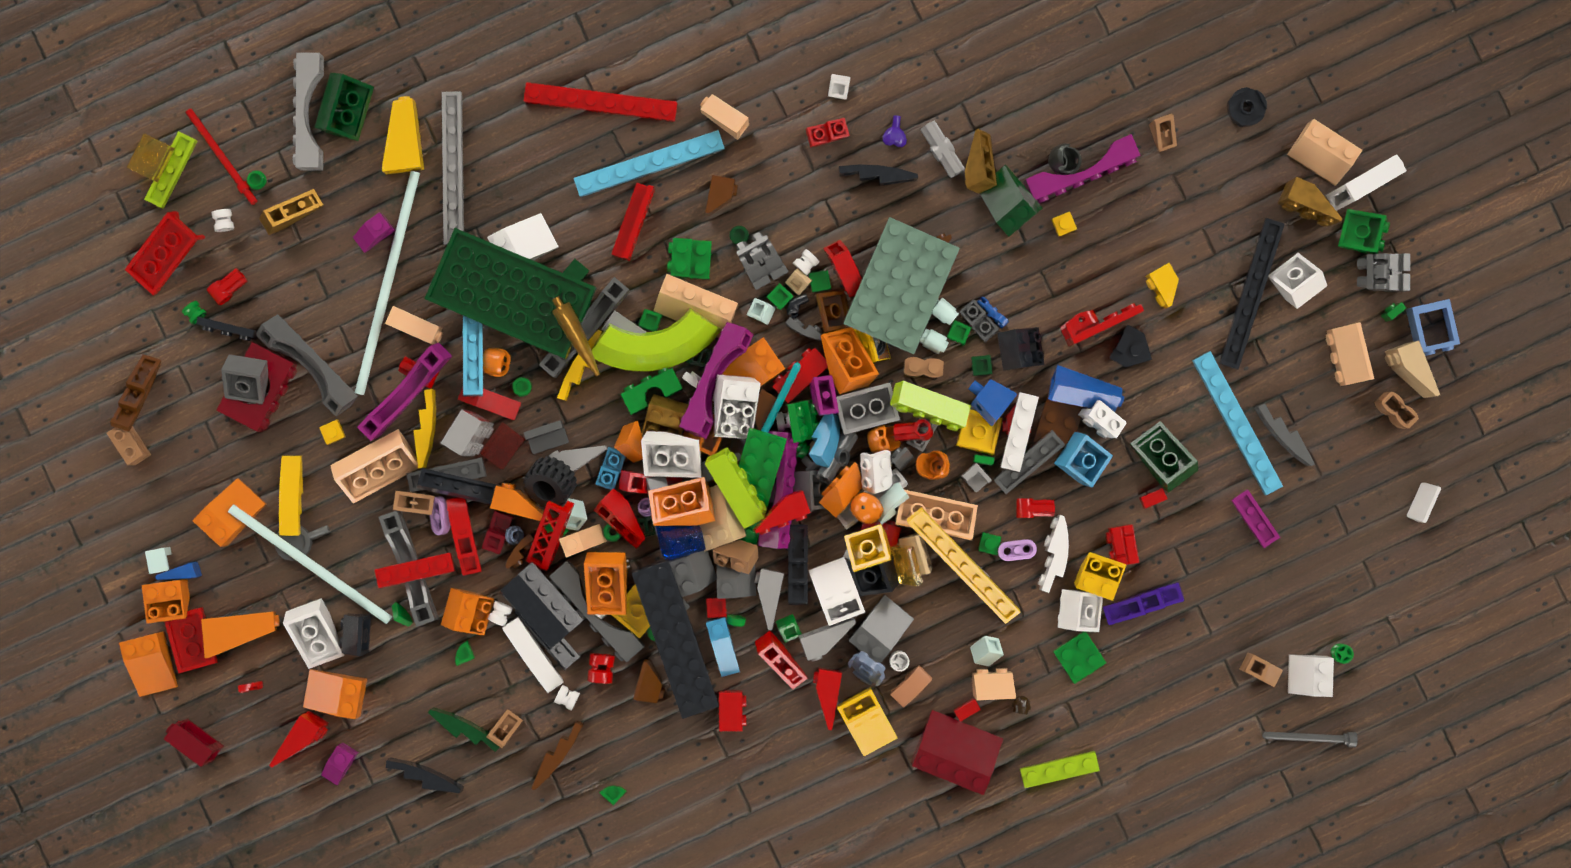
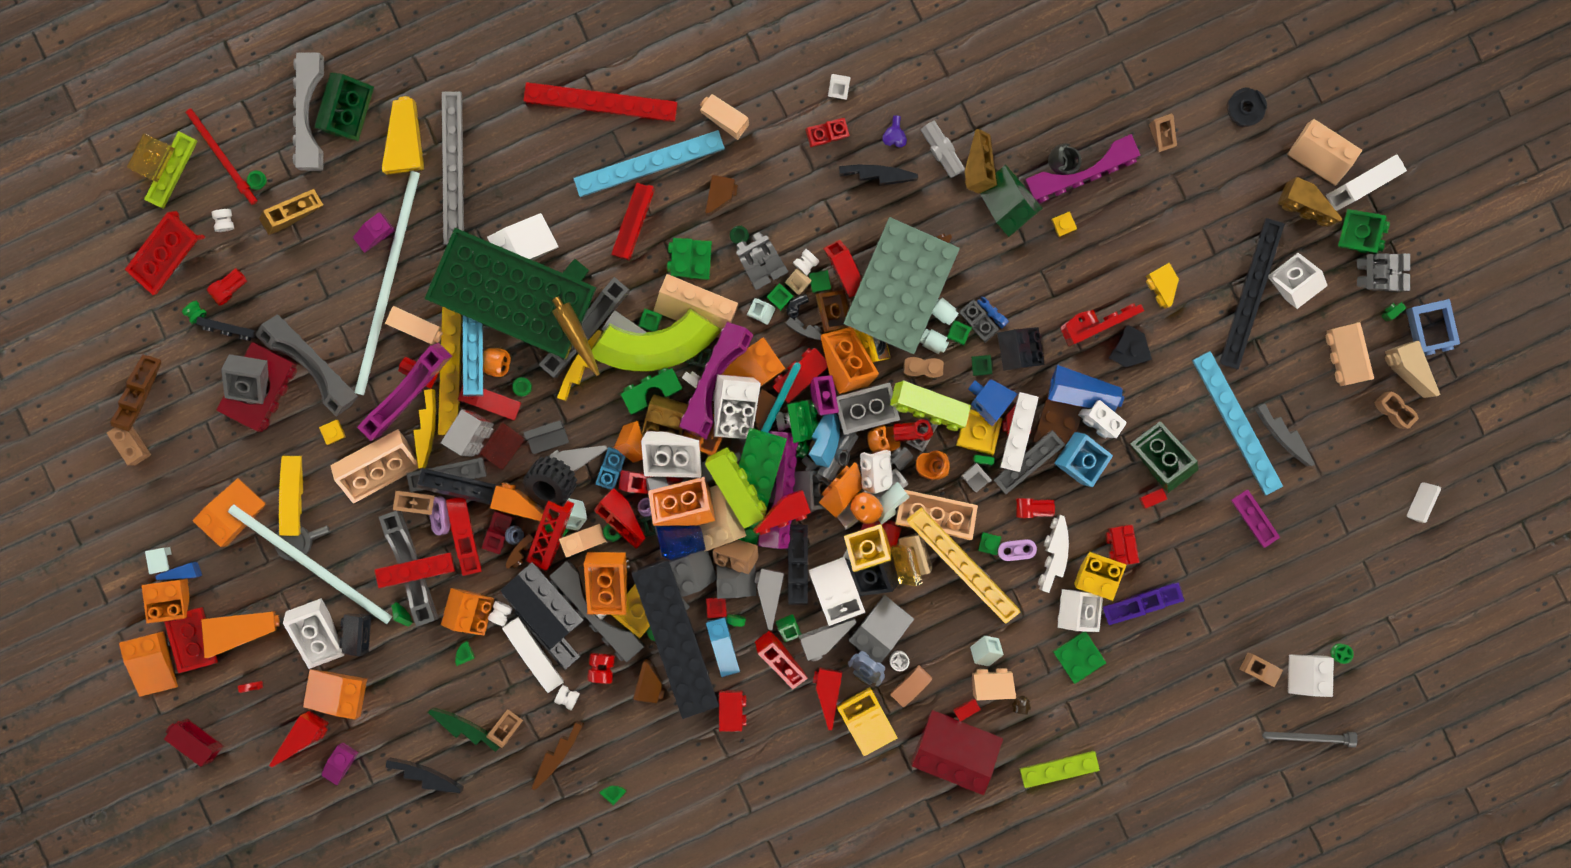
none -> yellow plate [438,307,462,435]

